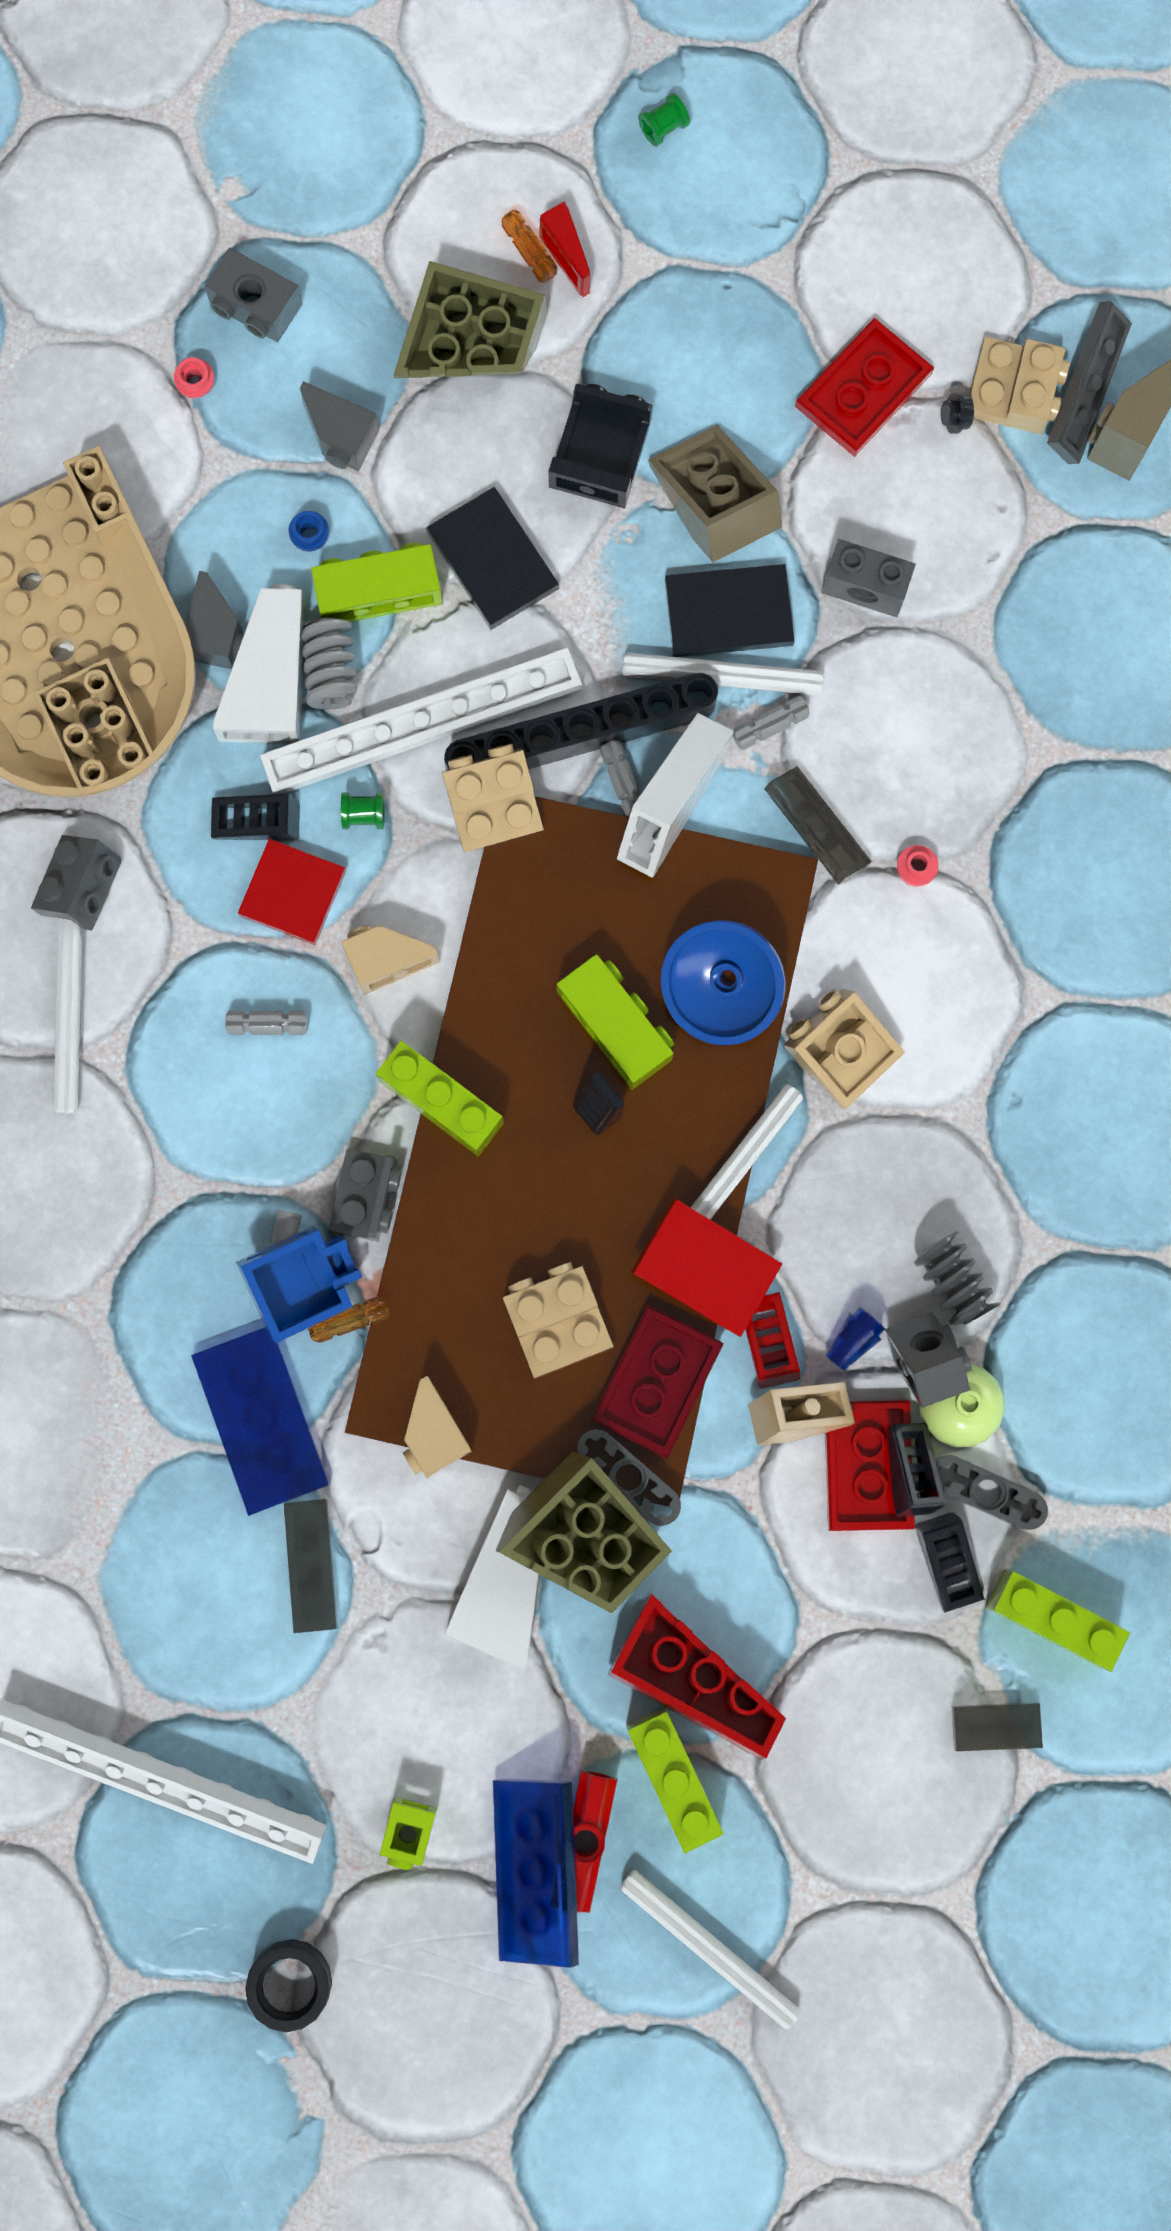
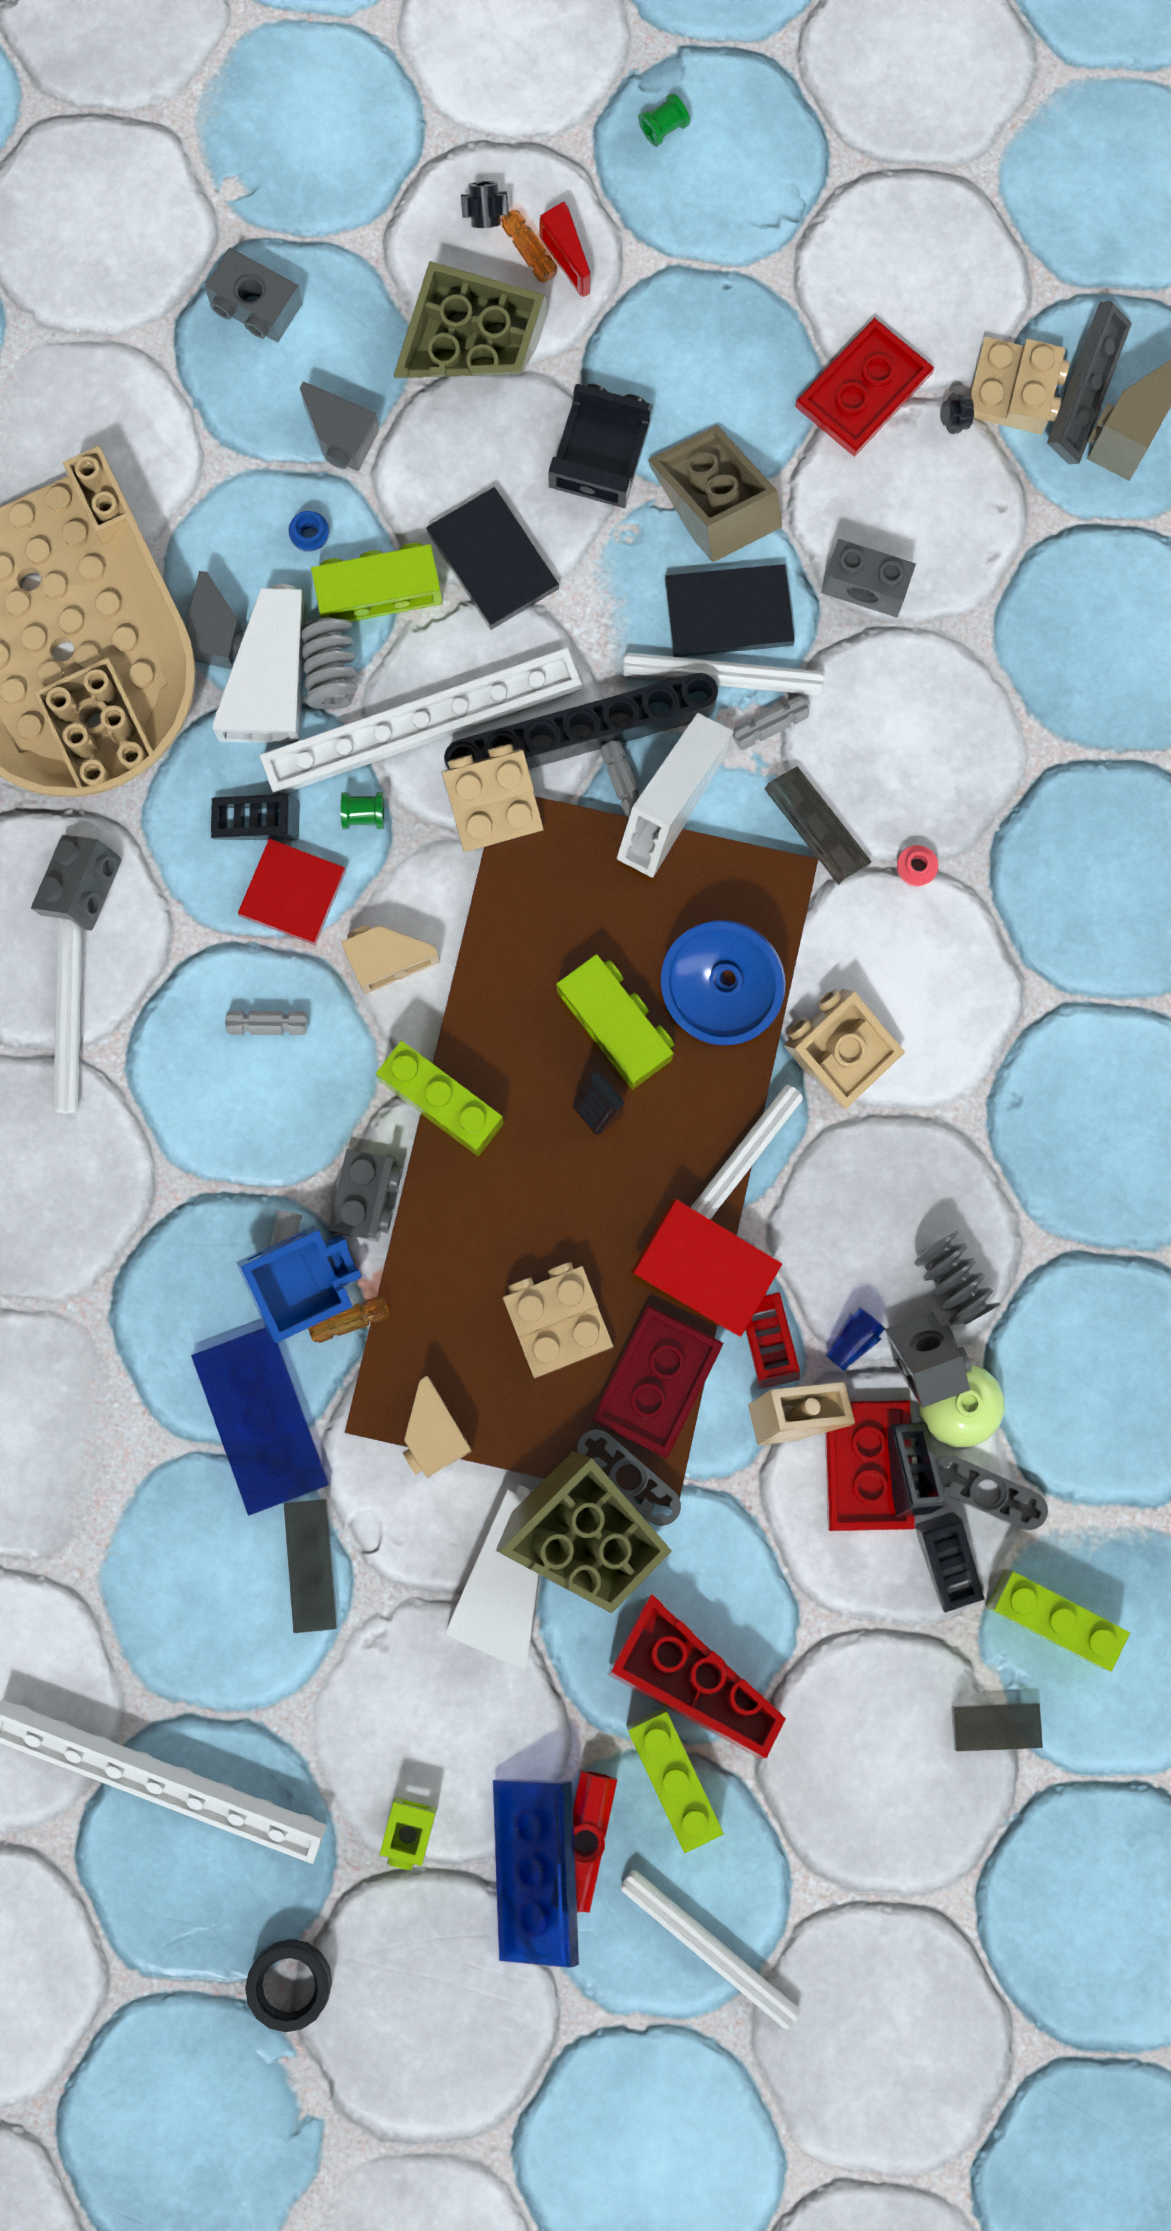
coral plate [174,357,214,398] -> none
none -> black gear [461,181,509,228]

